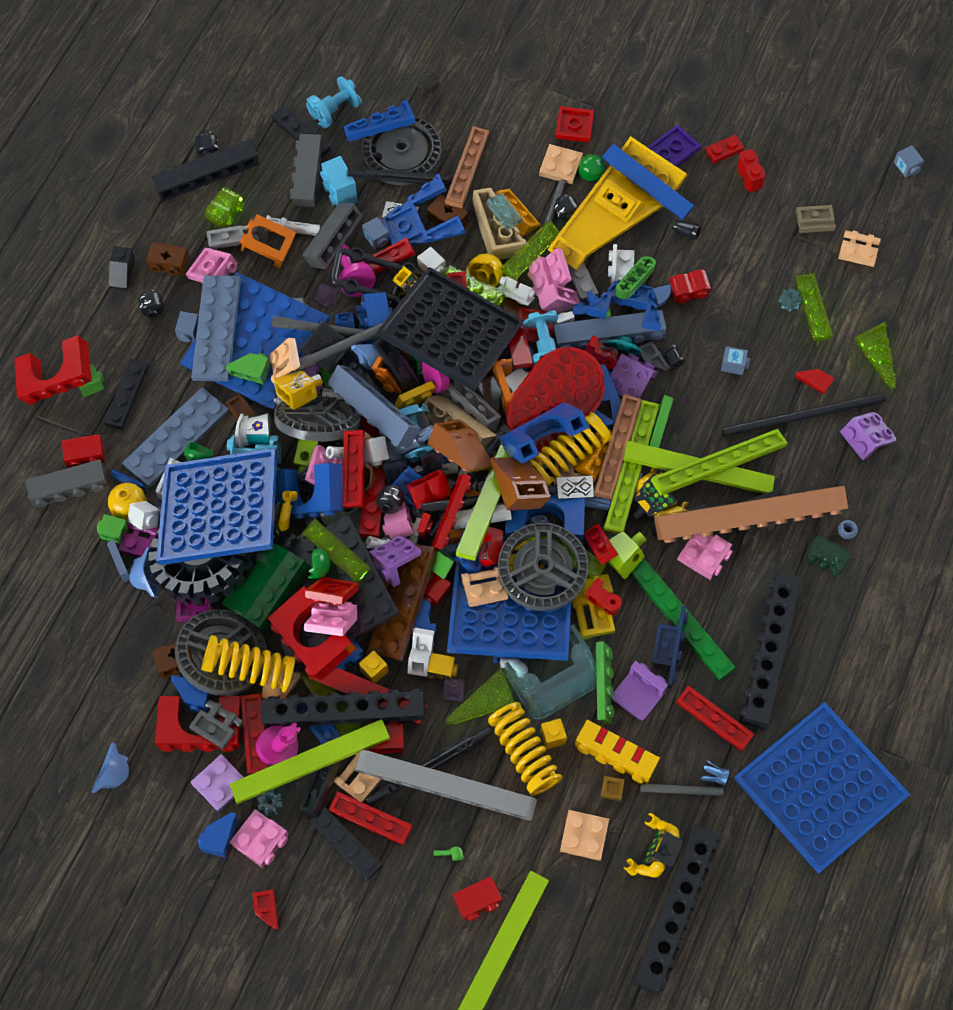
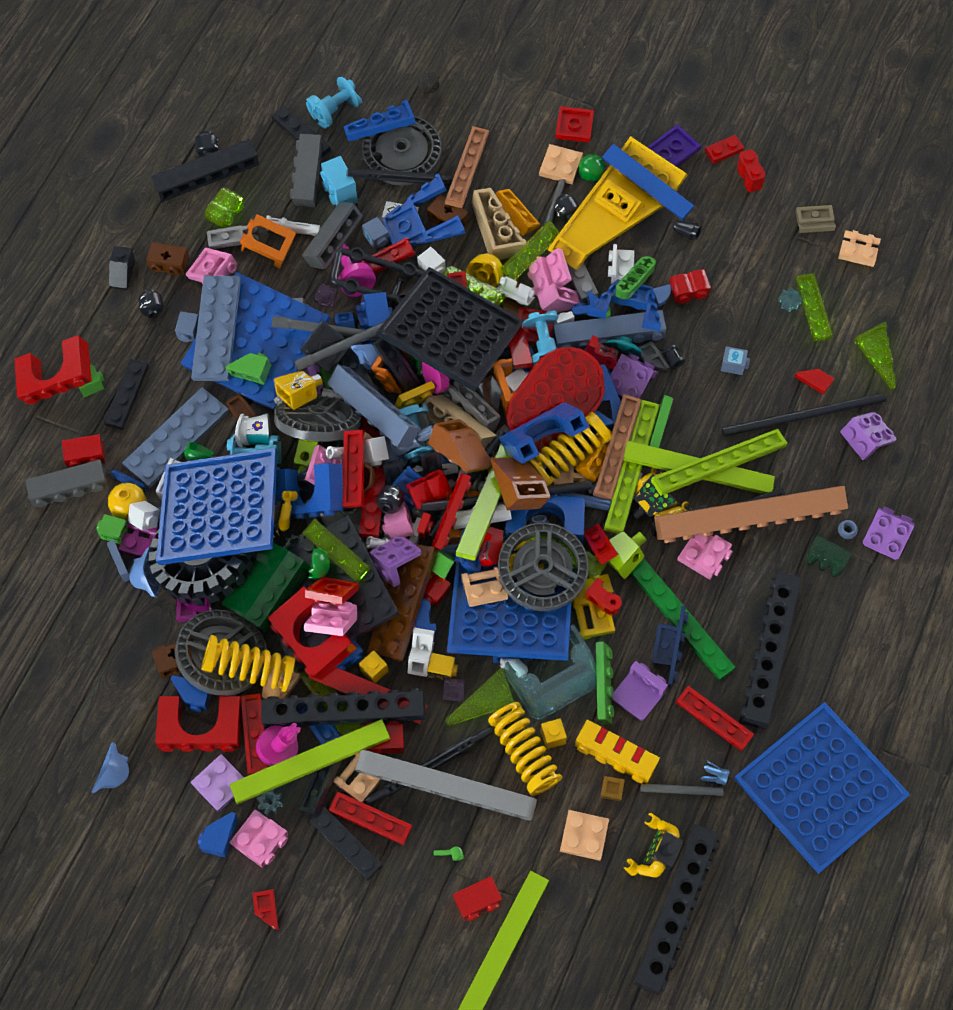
dark grey plate [189,700,243,750] -> none
light nougat plate [270,338,300,384] -> none
brick [393,266,419,293] -> none
clear light blue plate [486,192,522,229] -> none
white sticker [557,476,594,499] -> none
sand blue brick [894,145,924,178] -> none
none -> medium lavender bracket [863,506,915,560]

